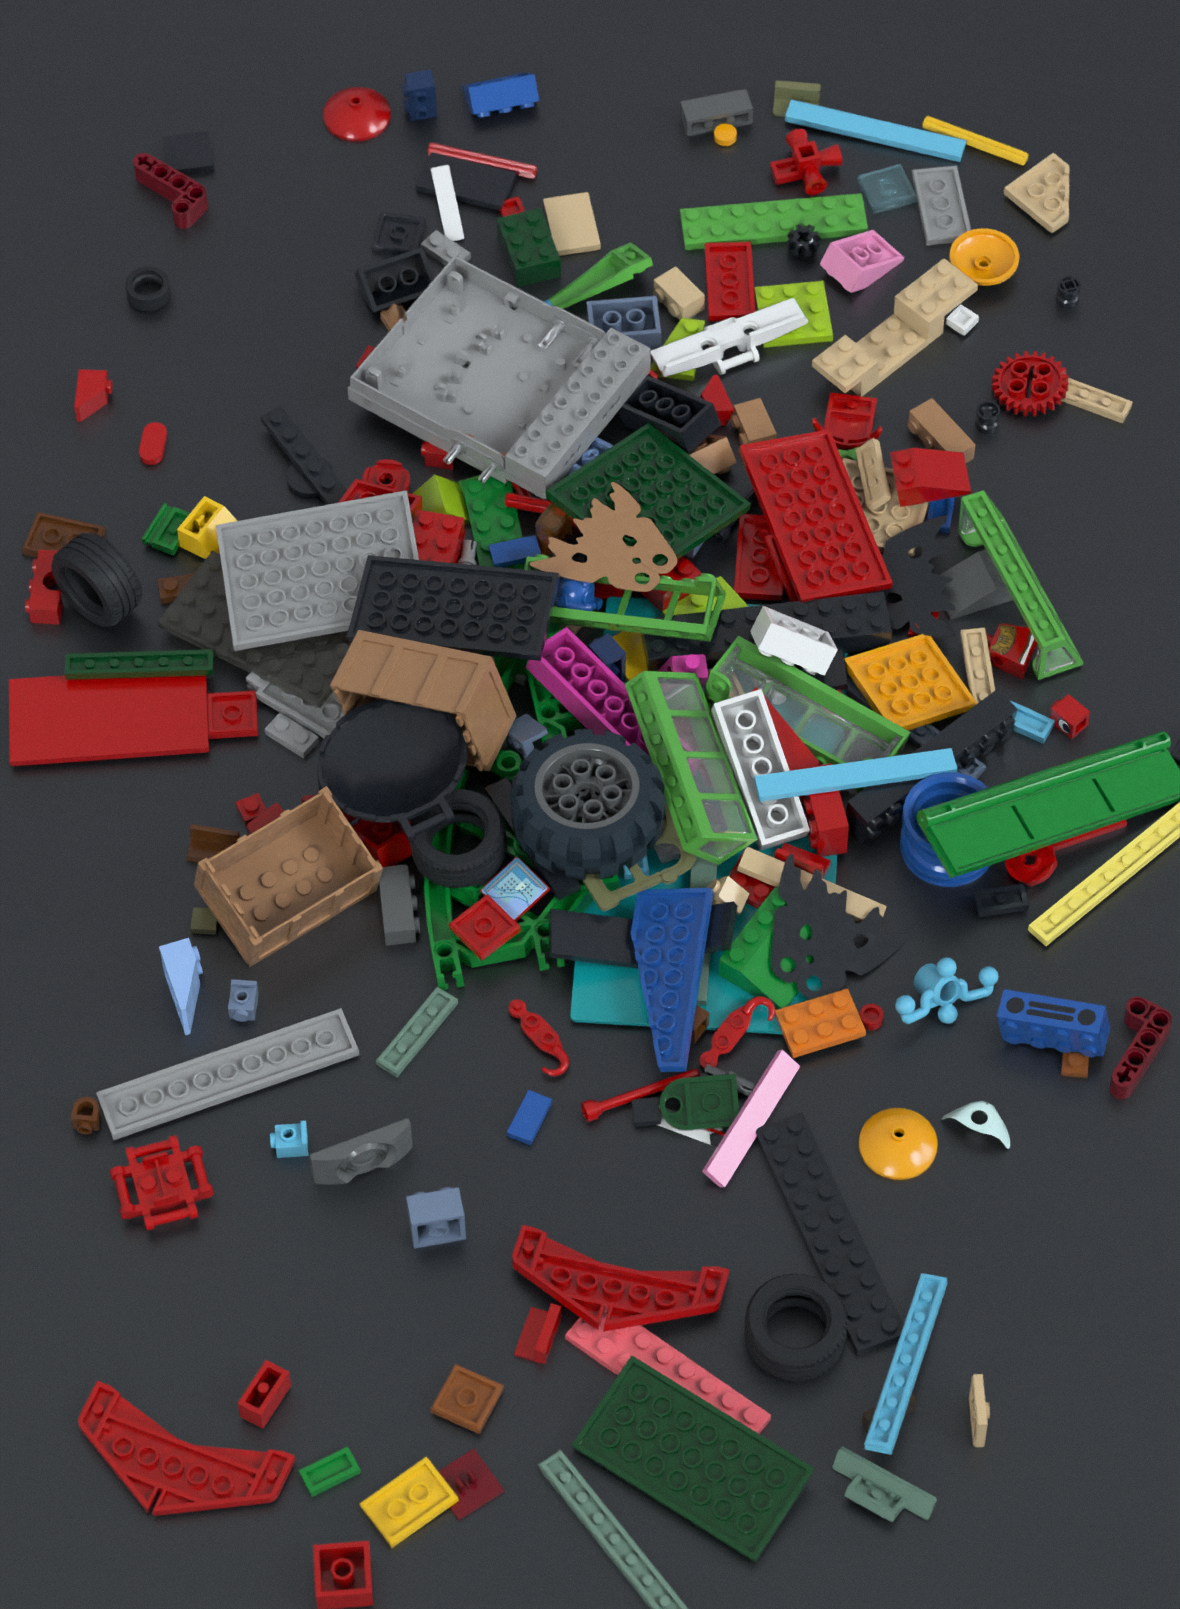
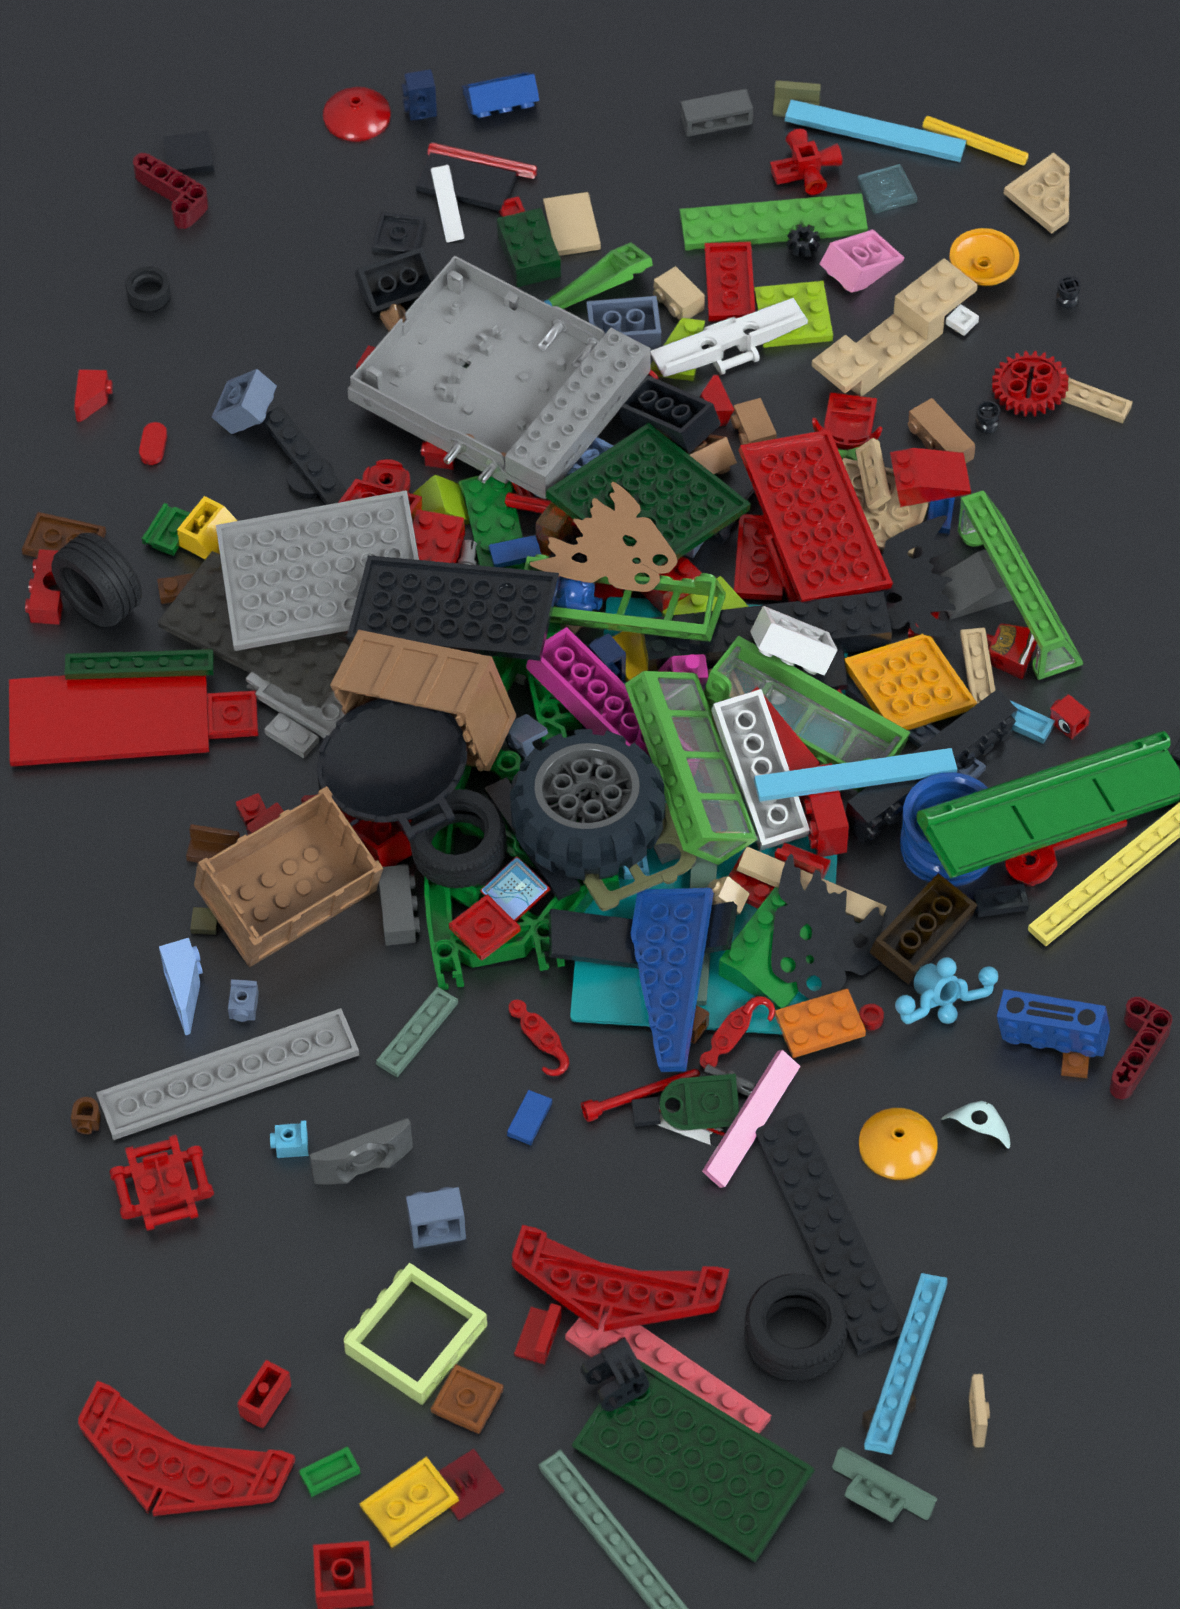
light grey plate [421,230,471,266] -> none
light orange tile [714,124,737,146] -> none
light grey tile [911,165,971,245] -> none
none -> sand blue brick [212,369,277,434]
none -> yellowish green window [344,1263,487,1405]
none -> black piece [580,1336,649,1411]
none -> dark brown brick [870,873,977,985]

